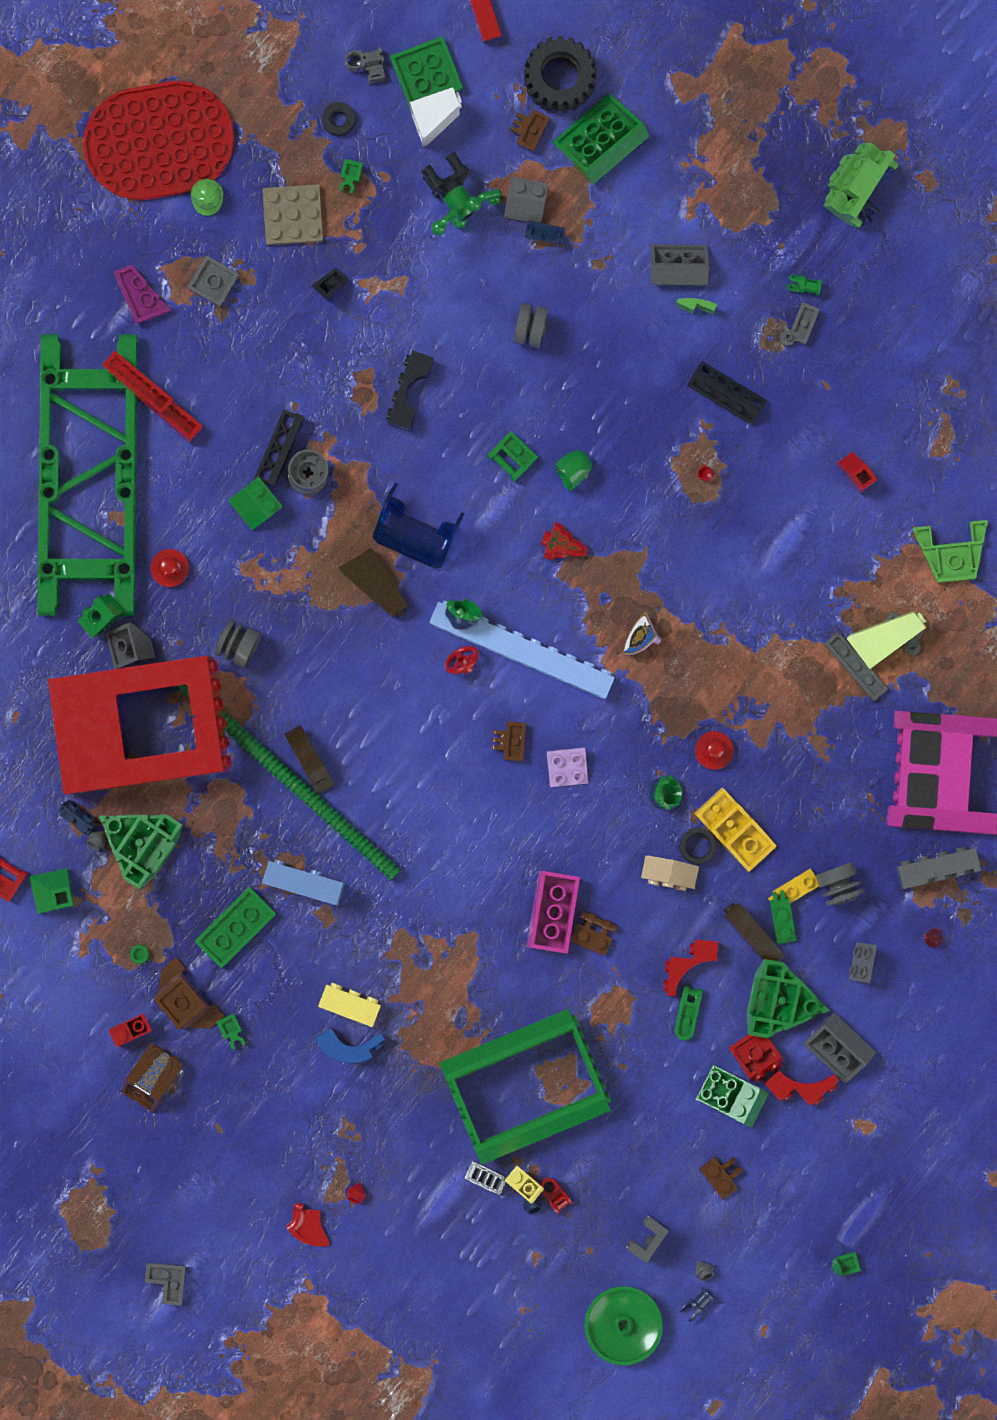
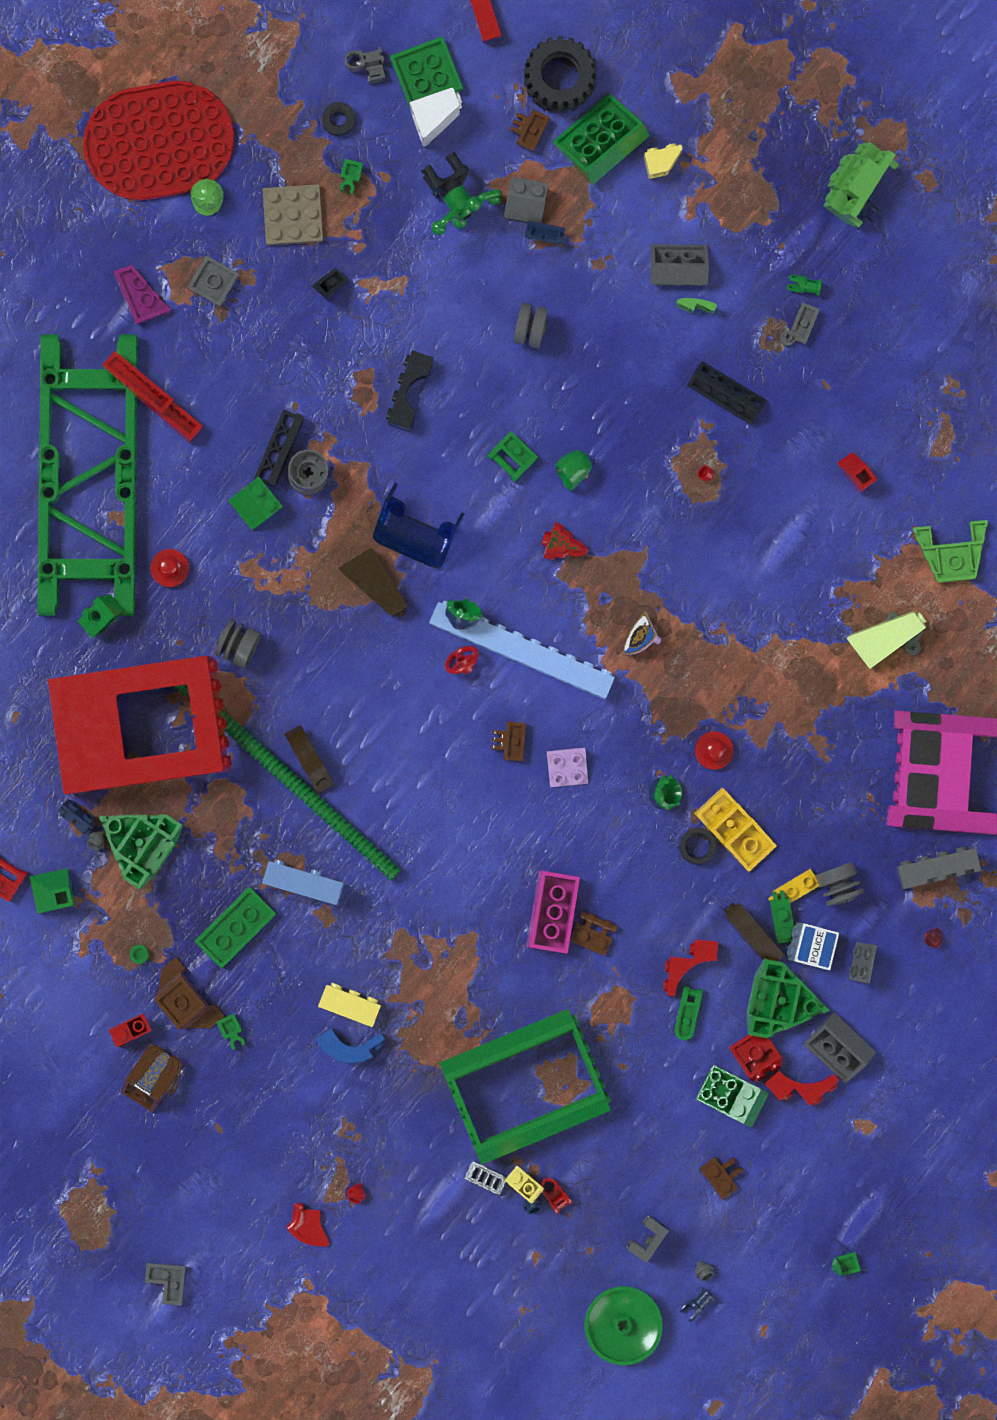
dark grey slope [105,623,155,669] -> none
tan brick [641,855,699,891] -> none
dark grey tile [823,631,888,702] -> none
none -> light yellow slope [644,144,682,179]
none -> piece [787,923,839,970]

